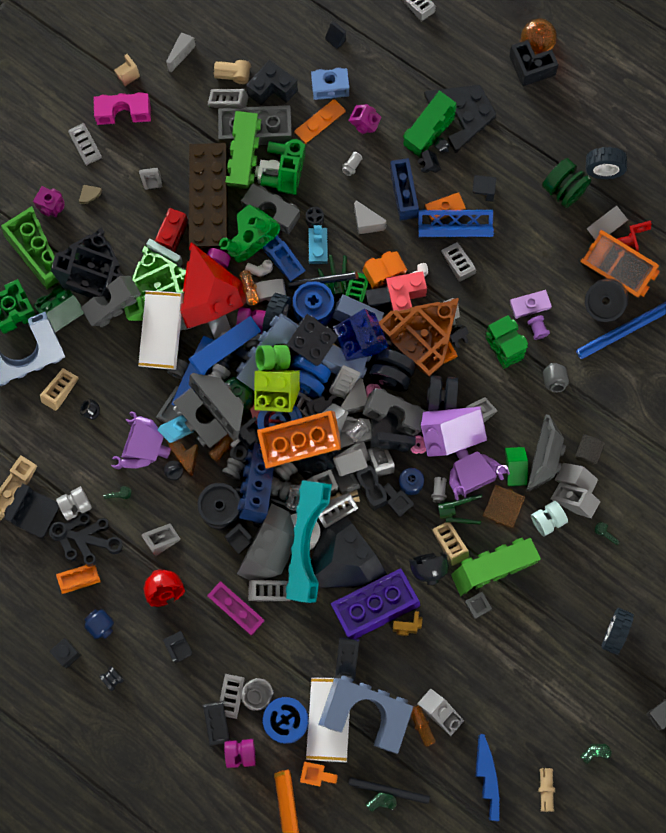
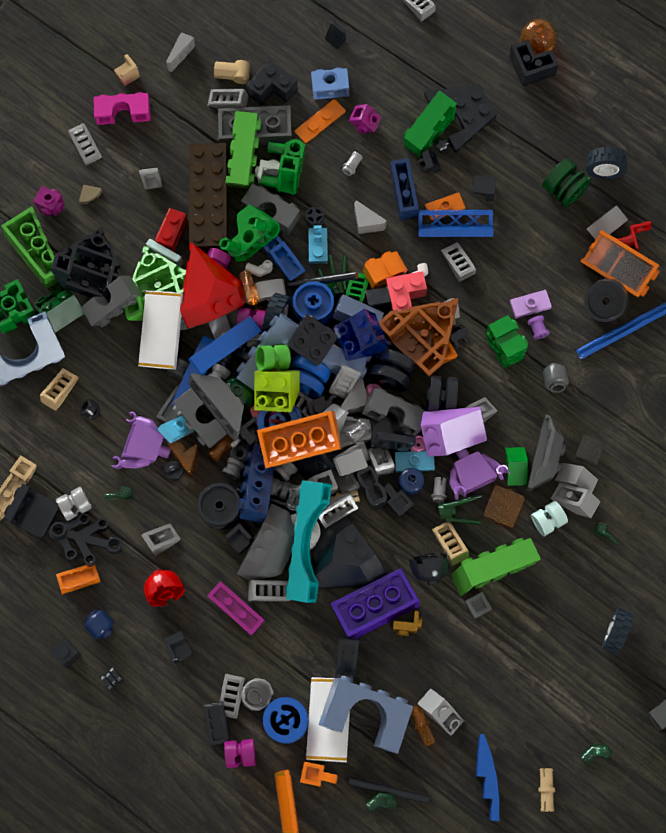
none -> medium azure plate [395,451,435,473]

